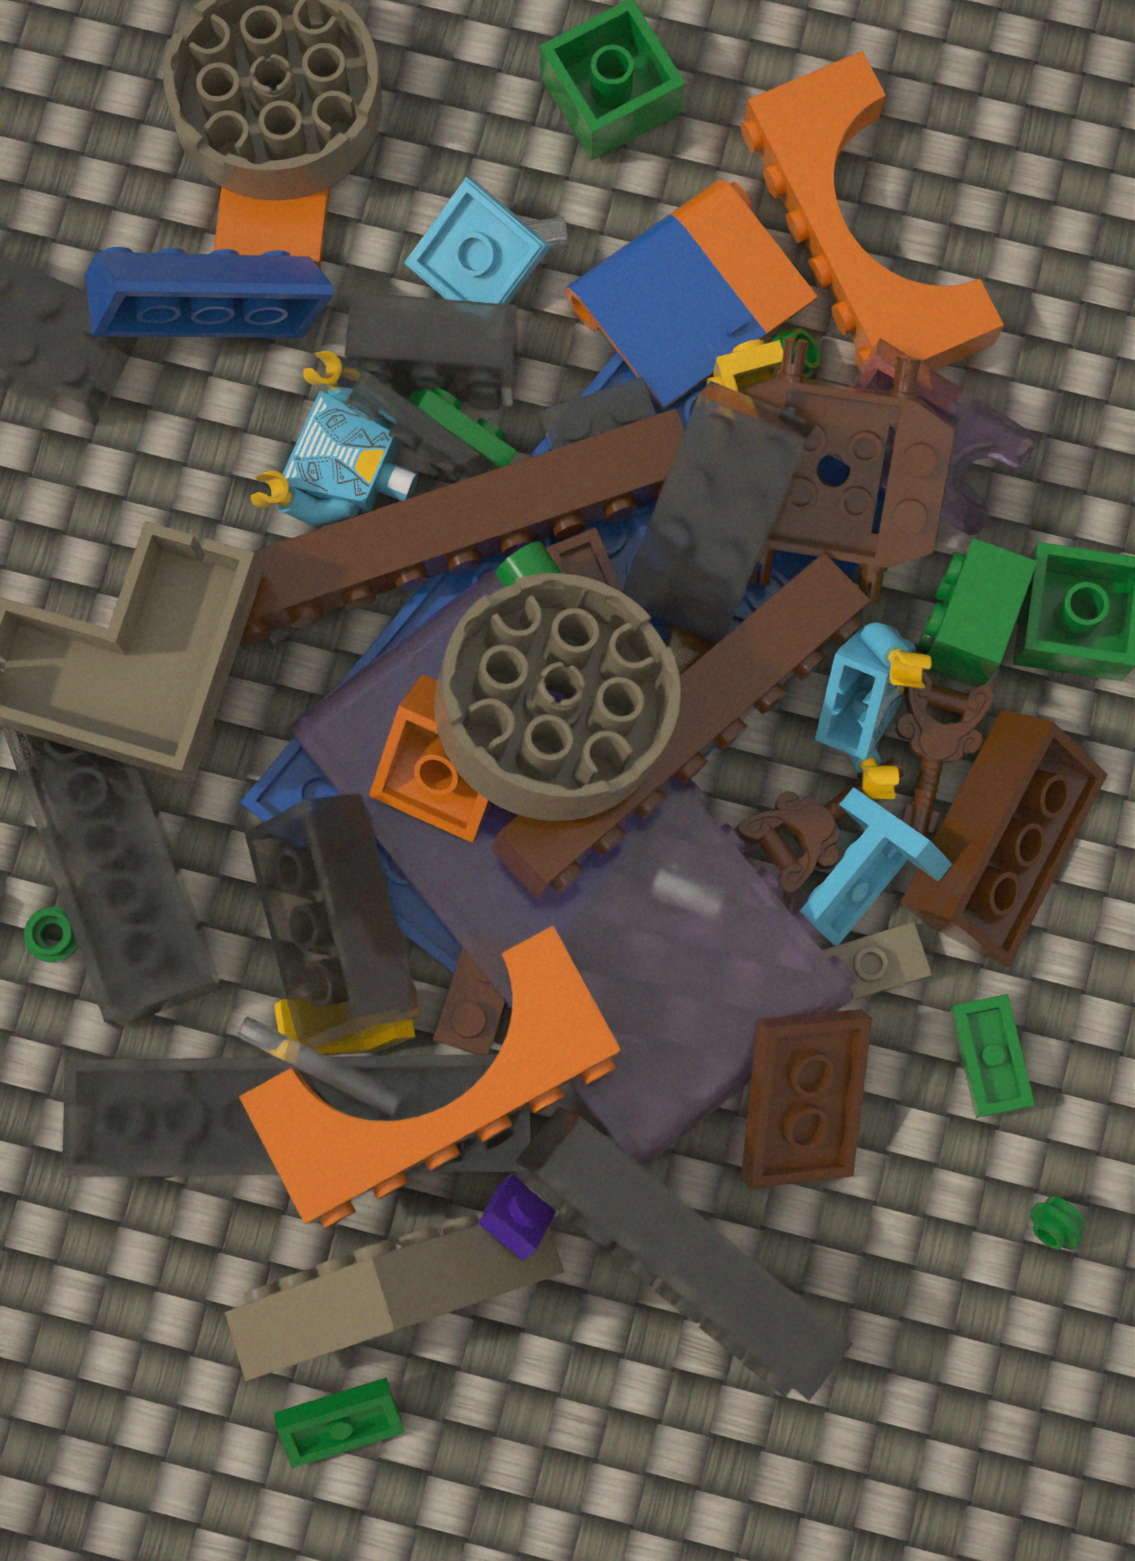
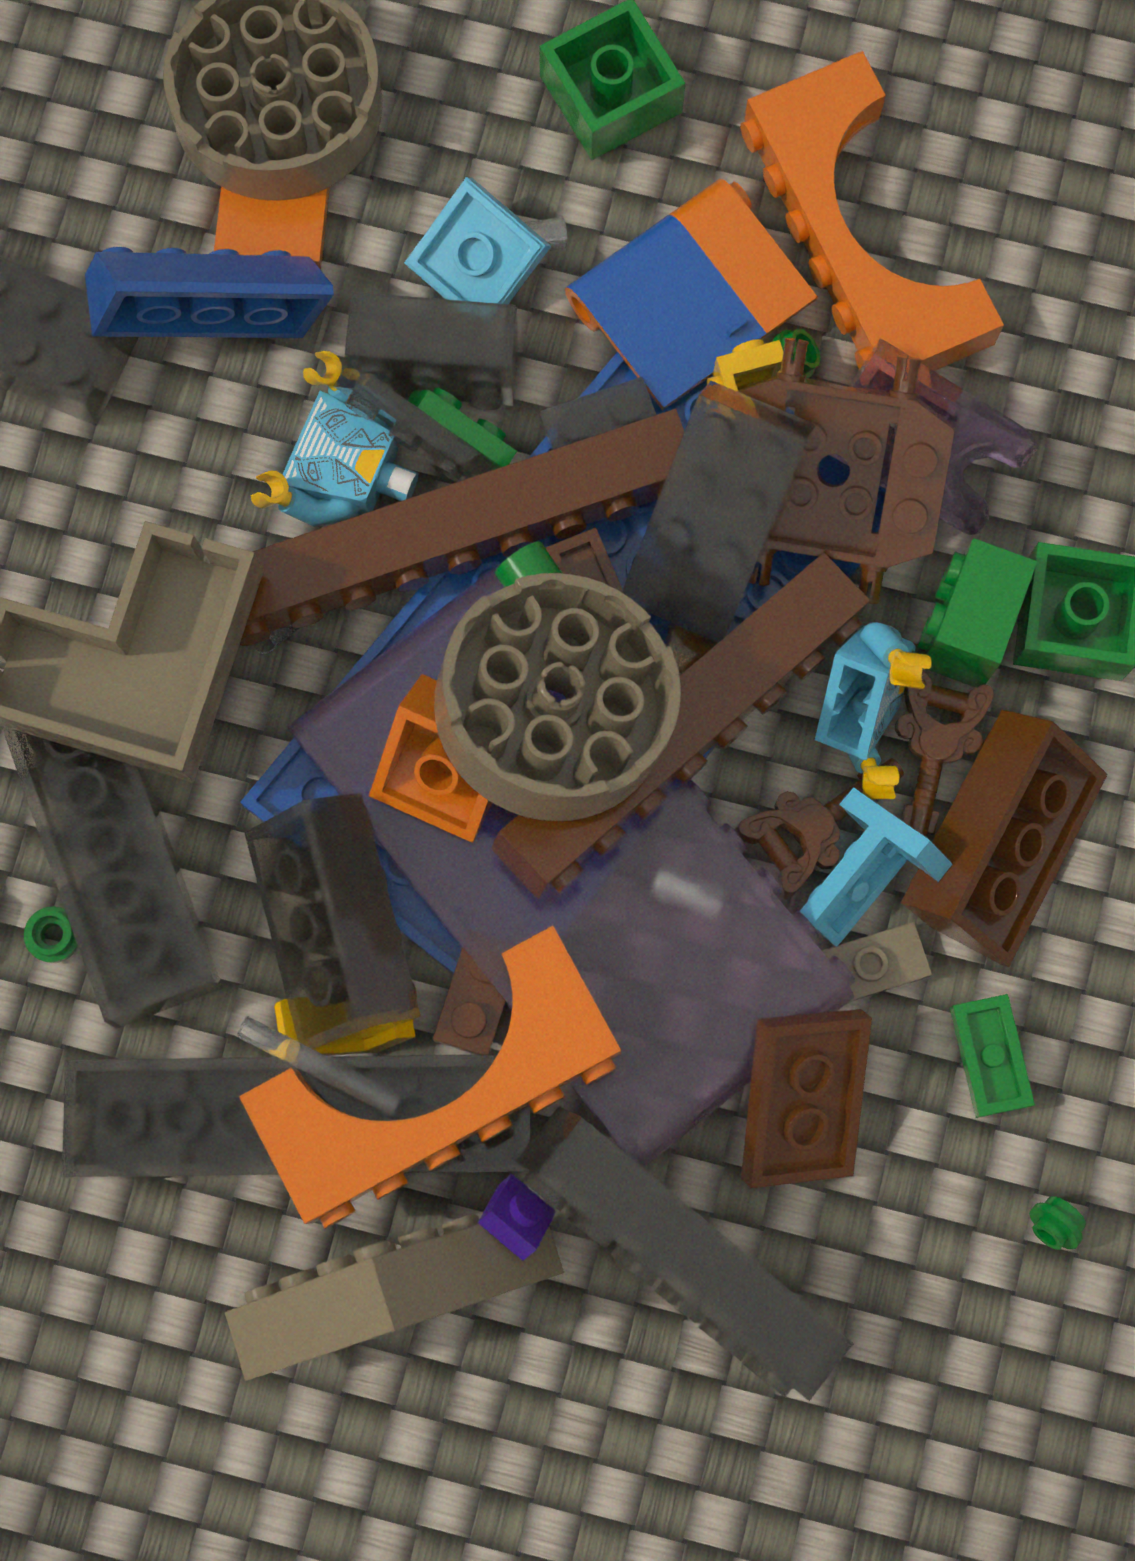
green plate [274,1377,404,1468] -> none

